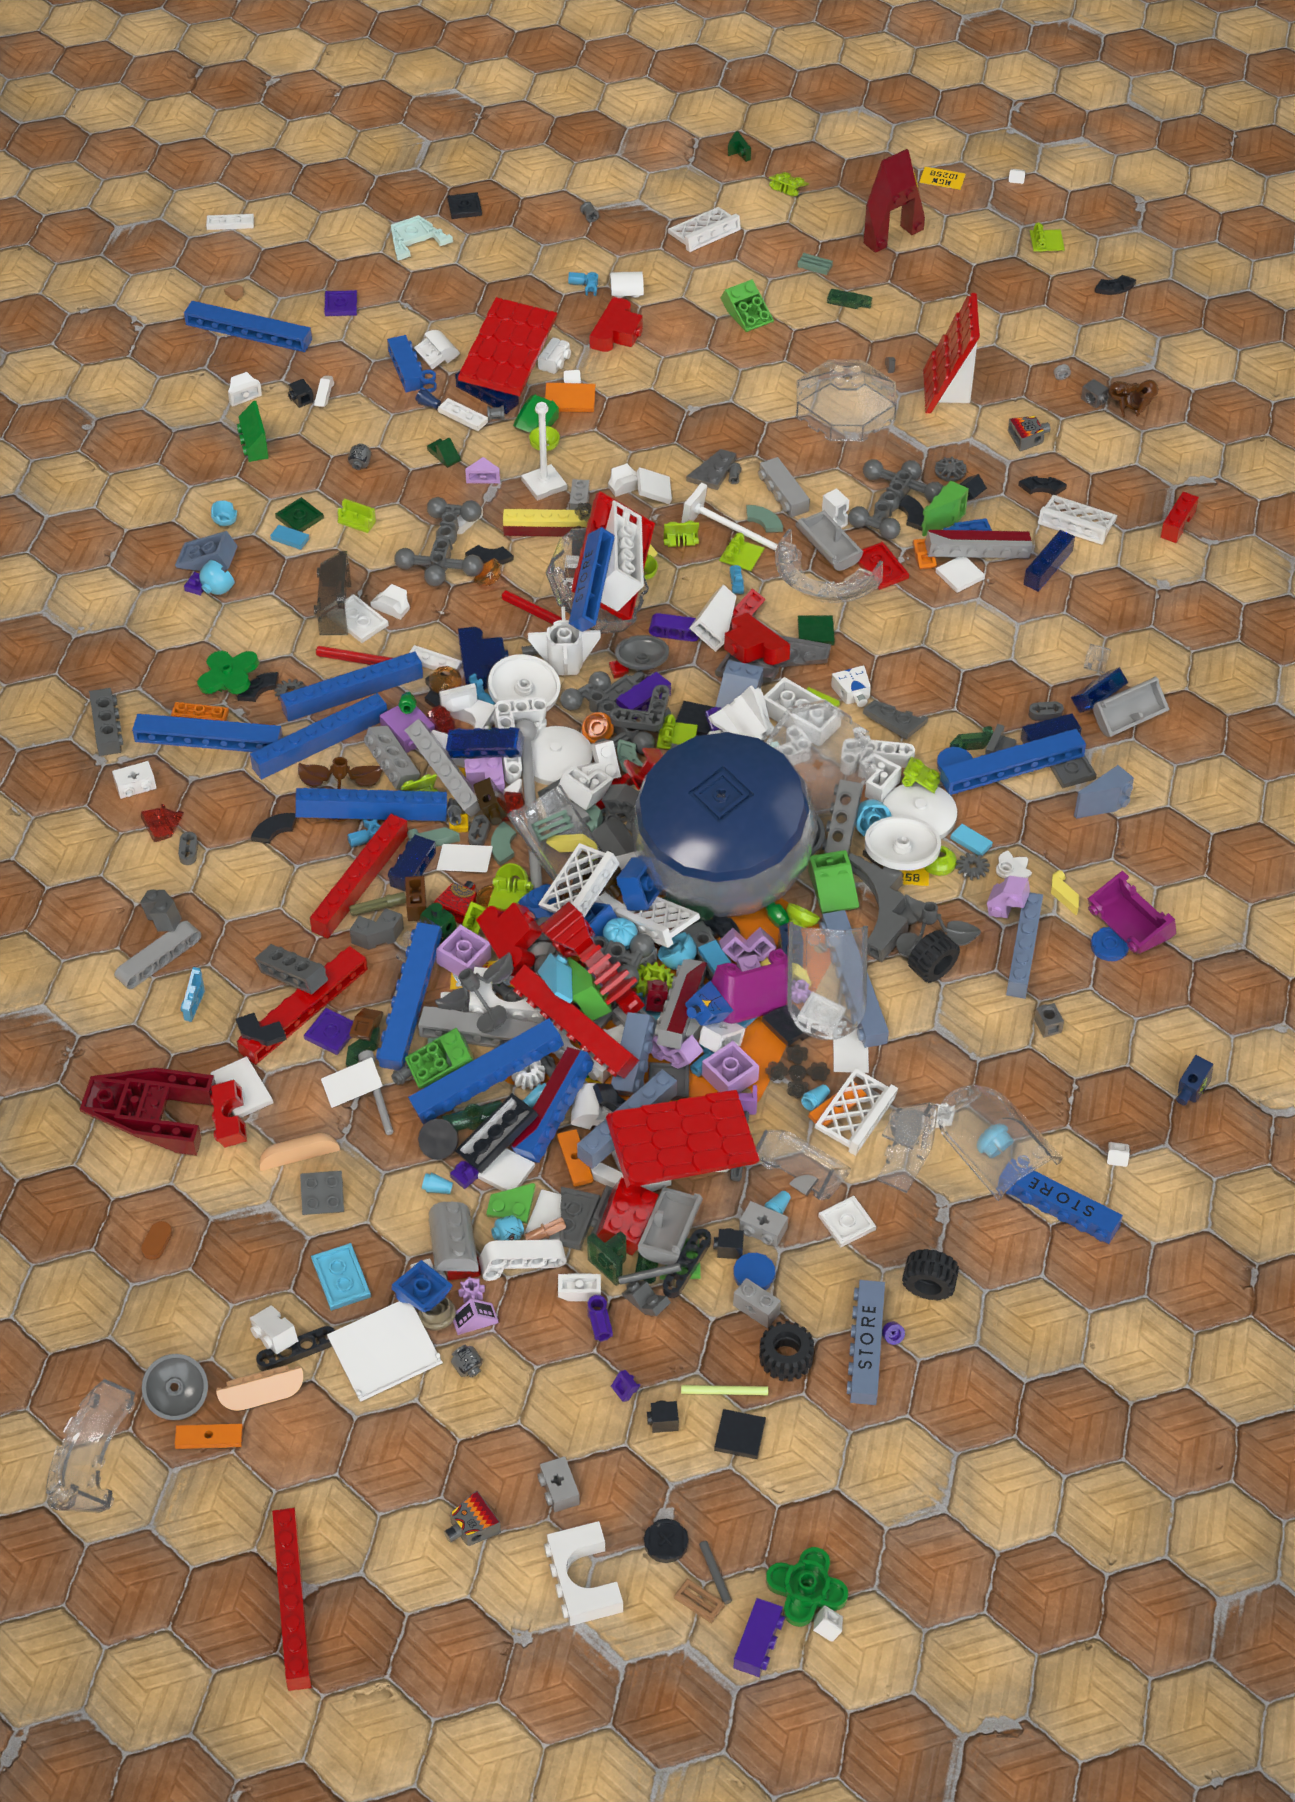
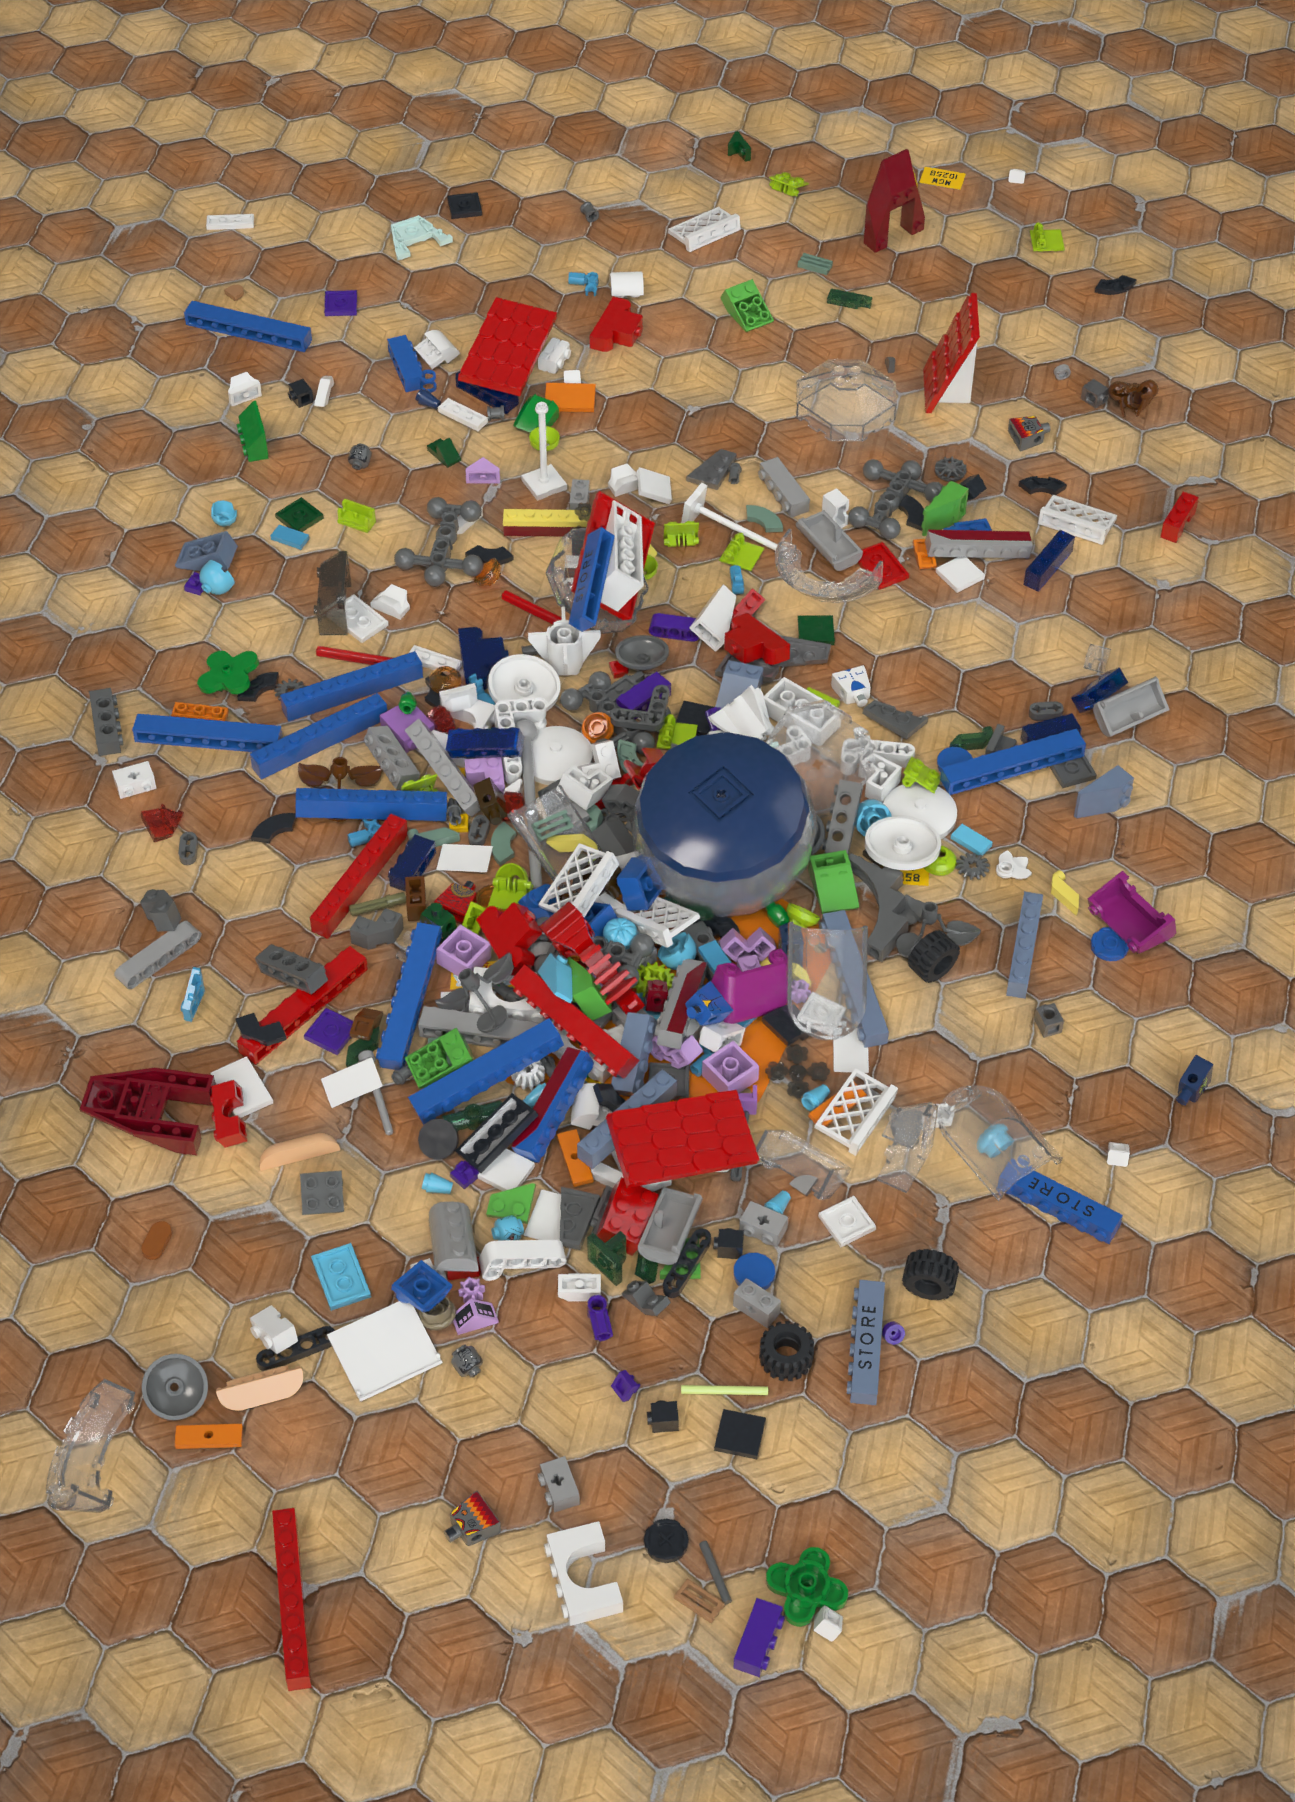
nougat axle [524,1217,566,1240] -> none
dark grey bar [618,1263,682,1285] -> none
lavender brick [987,876,1030,918] -> none

